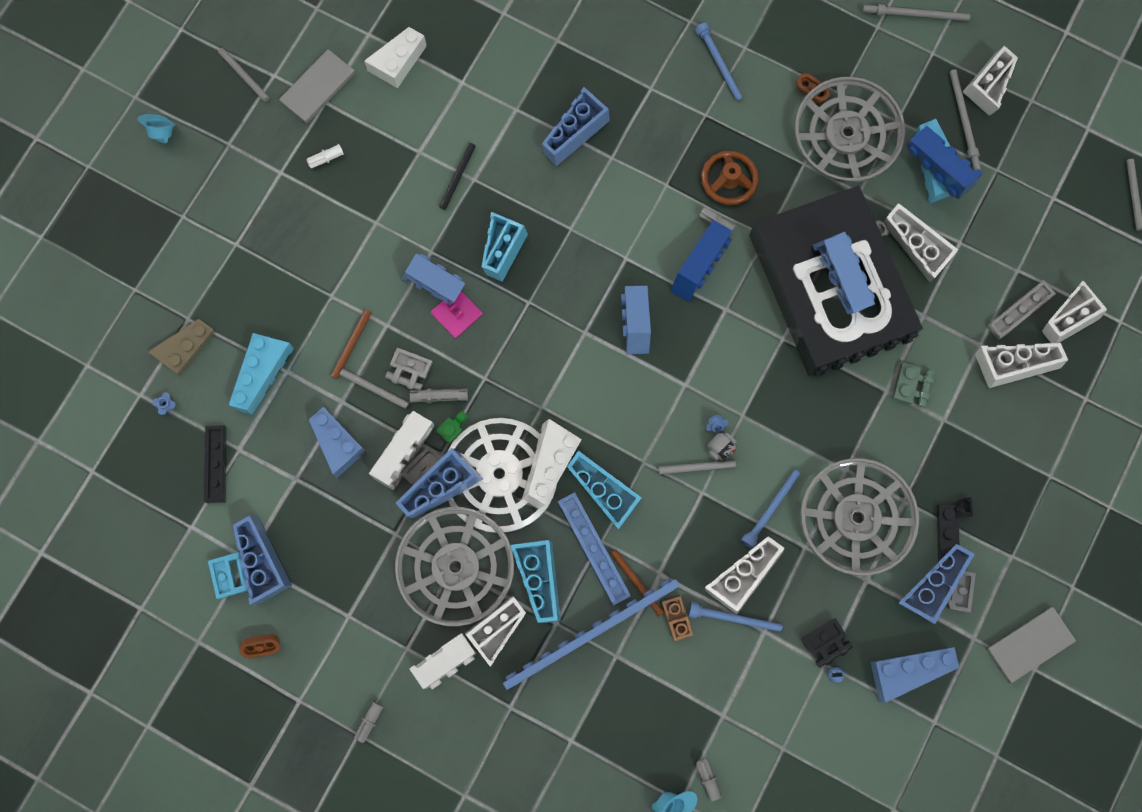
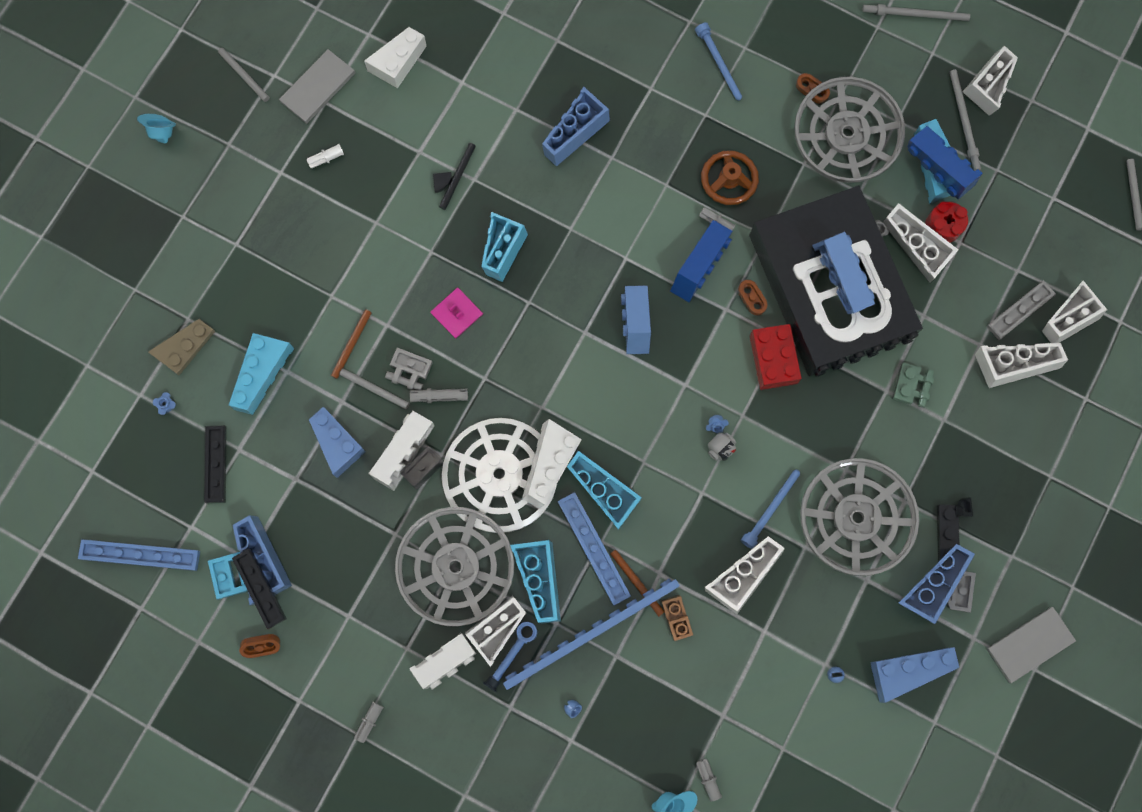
medium blue wedge [396,448,483,519] -> none
medium blue wedge [400,253,465,305] -> none
green plate [436,411,469,445] -> none
light grey bar [658,460,736,475] -> none
medium blue piece [688,602,783,631] -> none
black plate [801,618,853,668] -> none
none -> medium blue plate [78,539,200,571]
none -> black tile [232,548,287,629]
none -> black tile [433,172,452,193]
none -> medium blue piece [483,622,538,692]
none -> medium blue hinge [564,700,582,718]
none -> dark orange plate [738,280,768,316]
none -> red piece [750,324,802,390]
none -> red brick [925,202,968,243]

